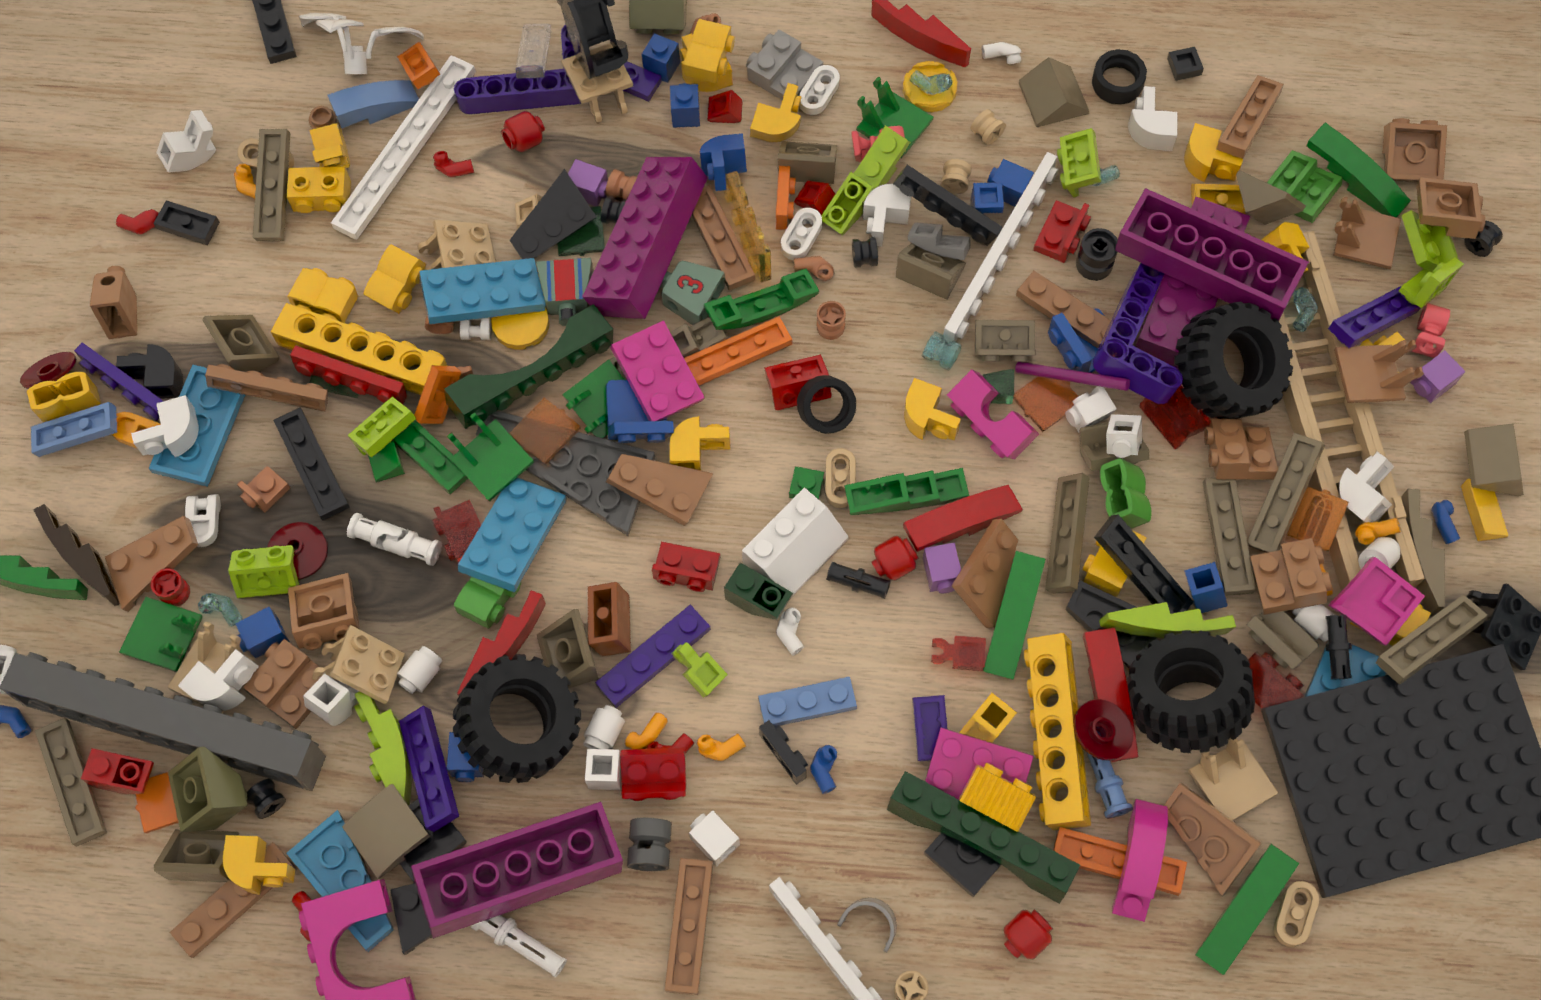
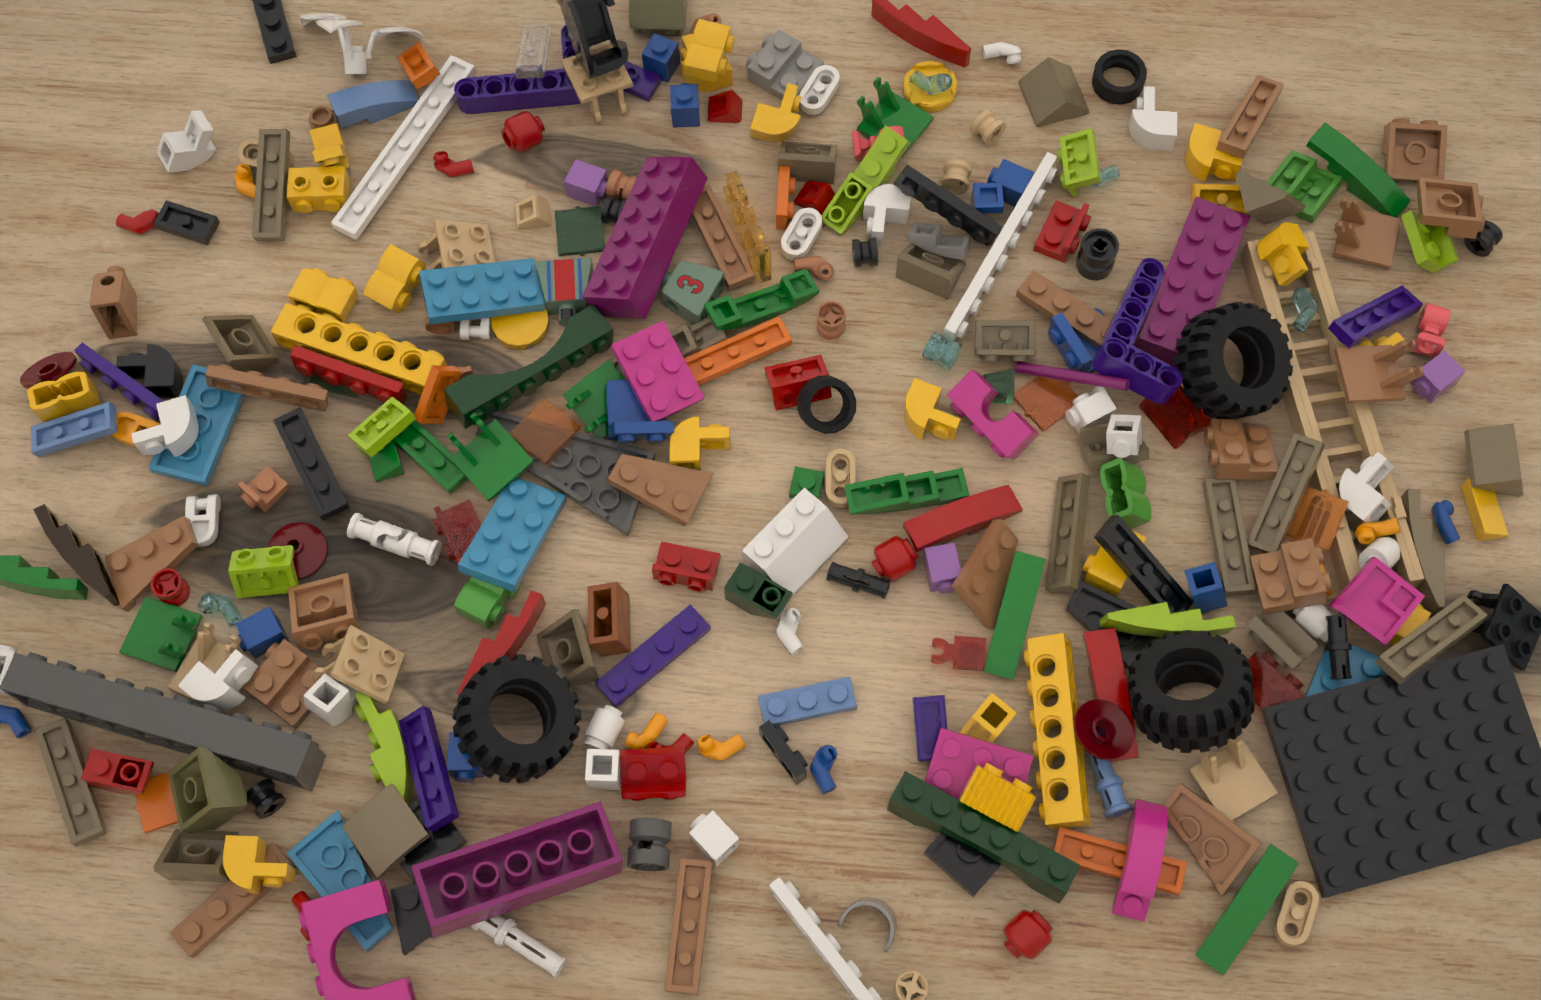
white brick [397,646,442,694] -> none
black wing [510,169,597,259] -> none
lime plate [672,642,728,697] -> none
blue brick [700,133,747,191] -> none
magenta brick [1115,188,1309,322] -> none
black plate [1167,47,1204,81] -> none
lime bracket [1399,257,1464,308] -> none

